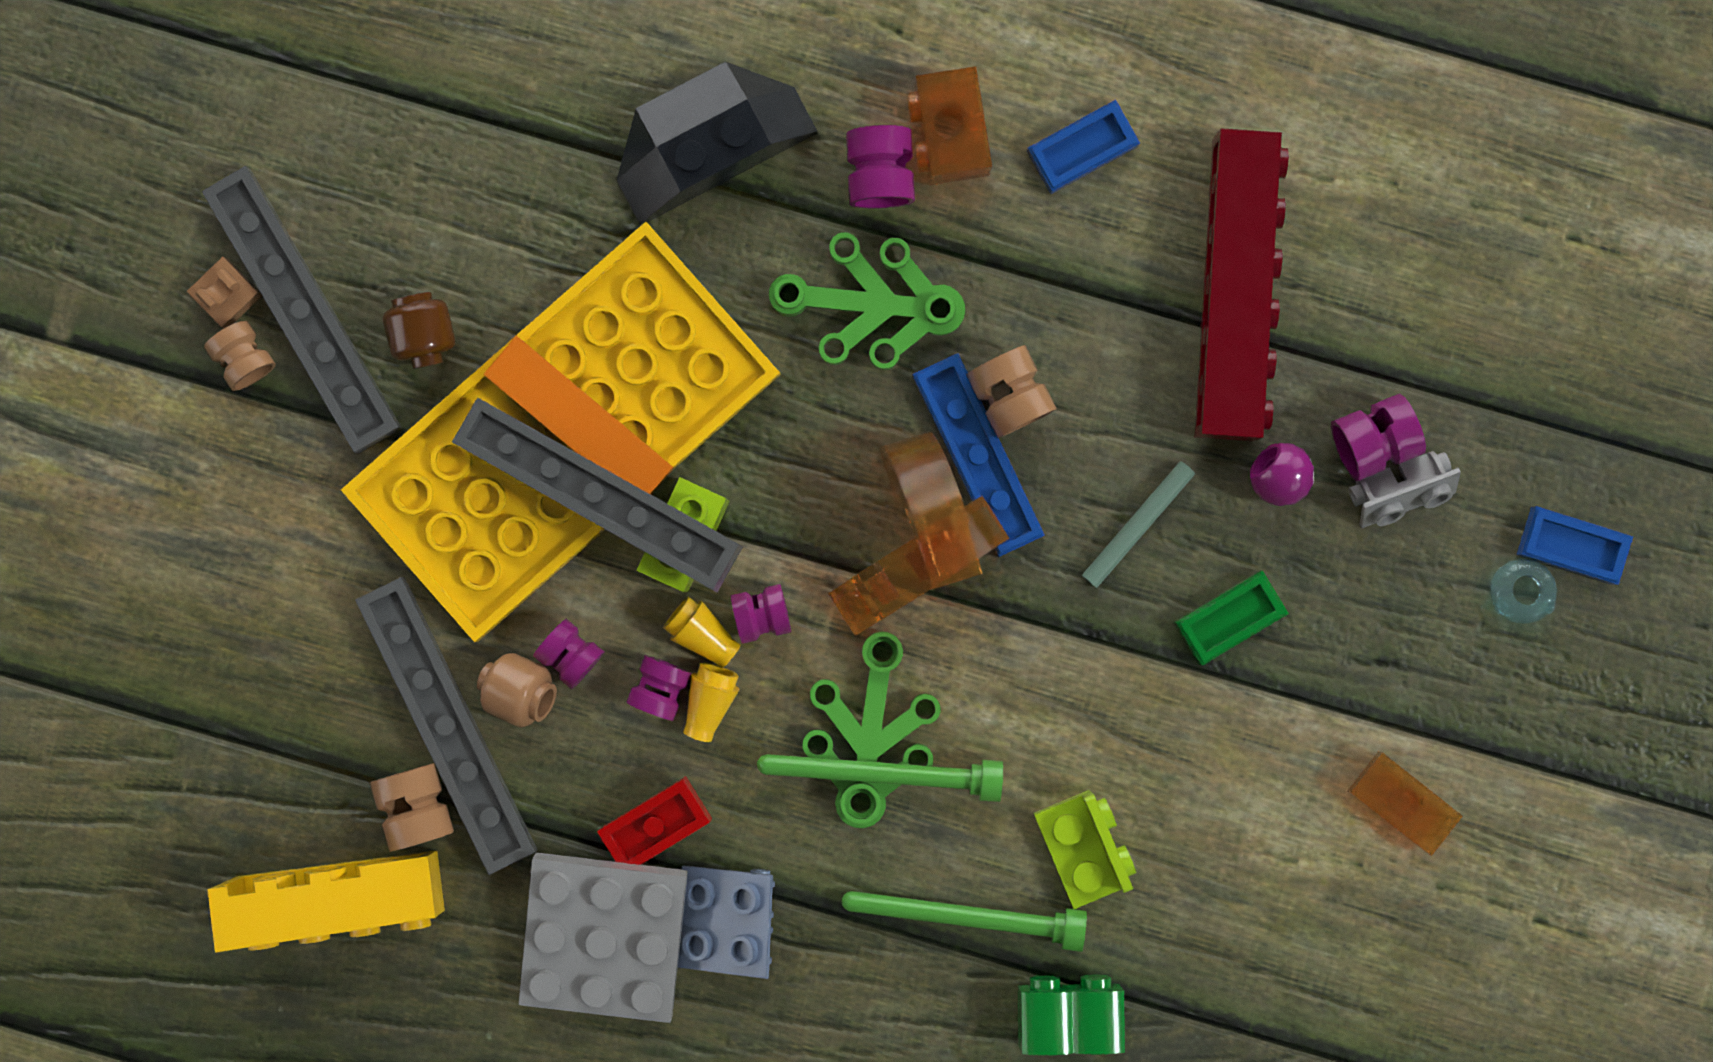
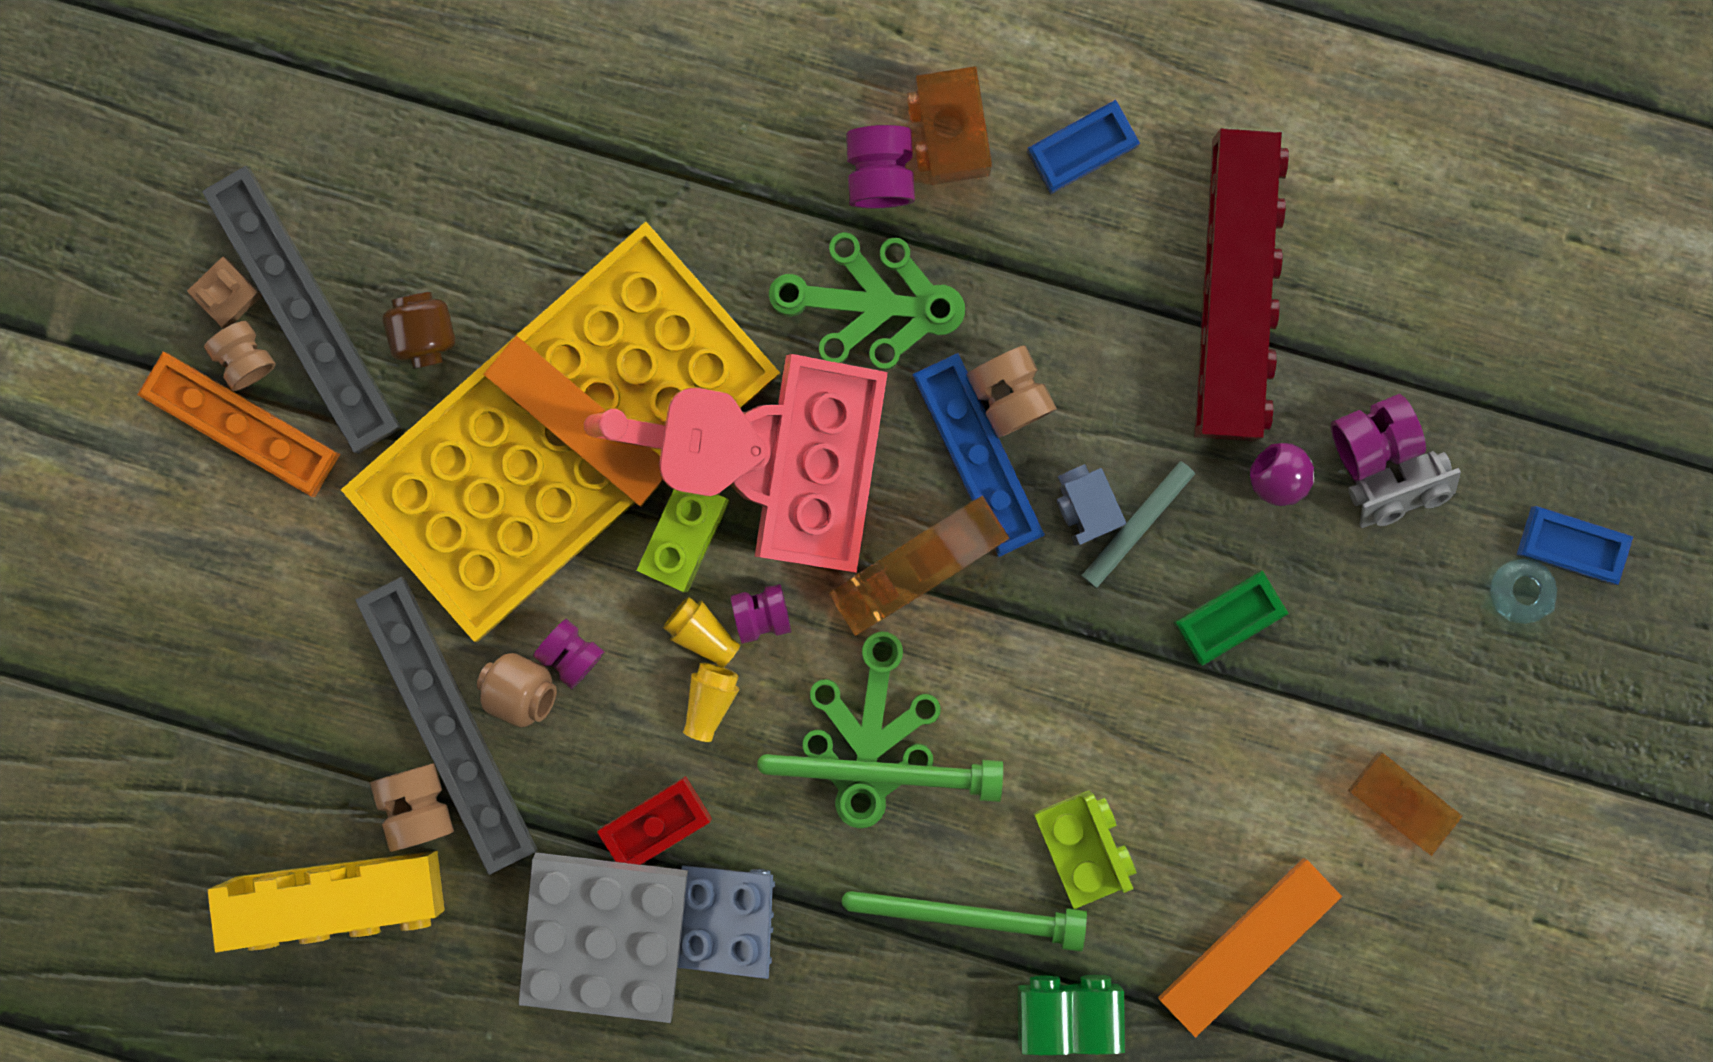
dark grey plate [452,398,743,592] -> none
black wedge [617,61,818,226] -> none
magenta wheel [626,655,692,721] -> none
clear orange arch [879,432,983,590] -> none
none -> orange tile [137,351,341,497]
none -> coral plate [584,354,888,573]
none -> sand blue brick [1056,464,1127,546]
none -> orange tile [1158,858,1342,1038]

